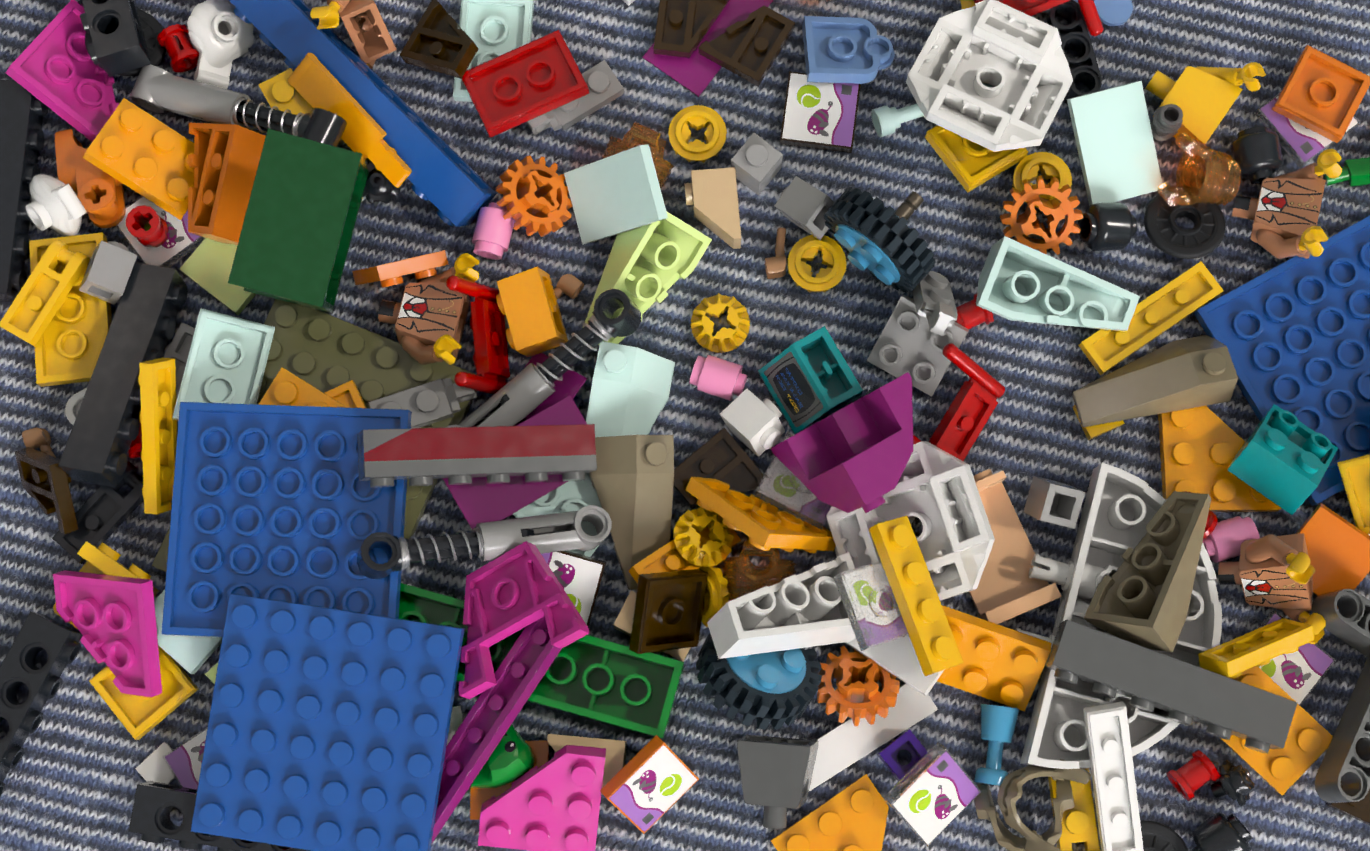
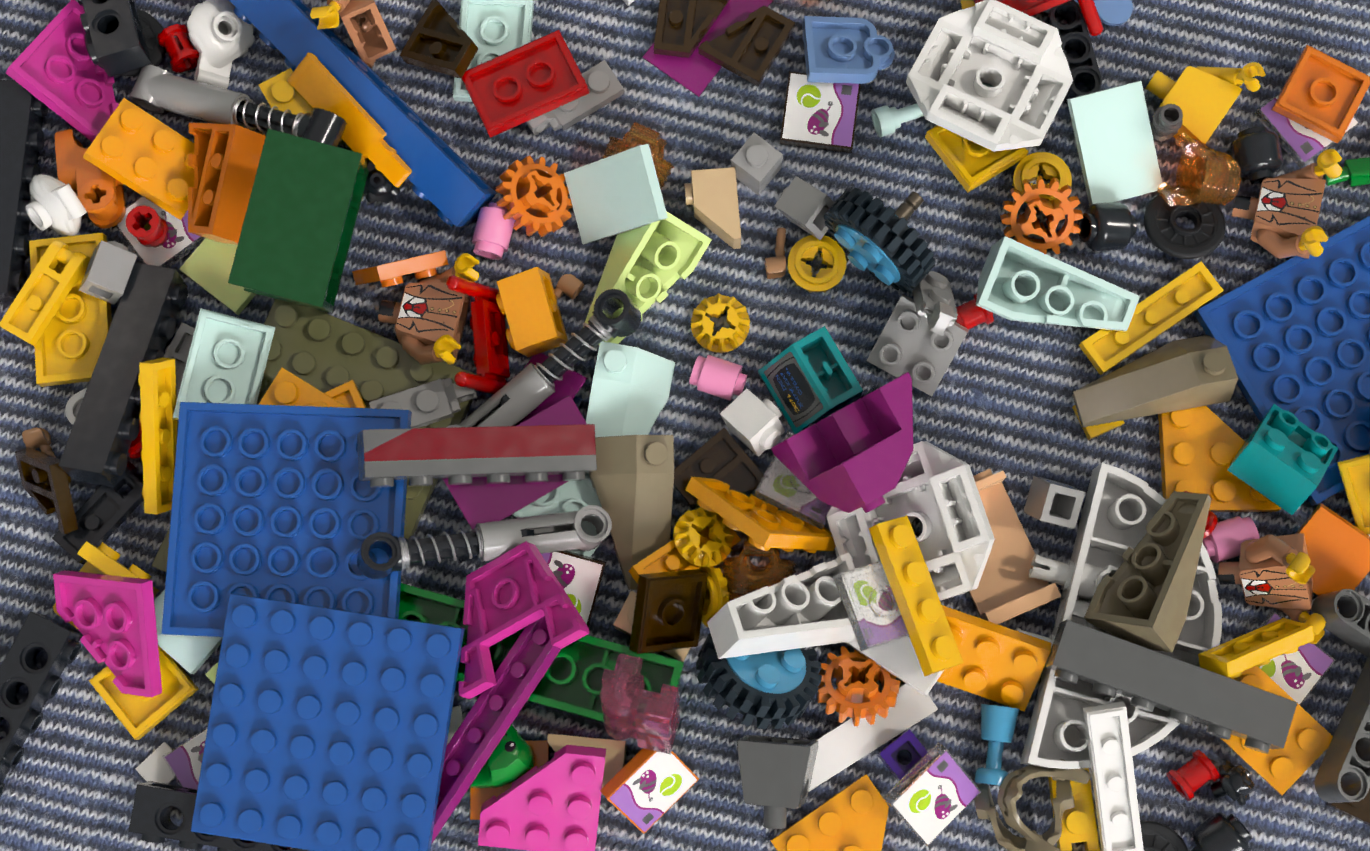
yellow gear [668,105,727,163] -> none
red plate [913,343,1005,461] -> none
none -> clear pink hips [600,654,680,755]

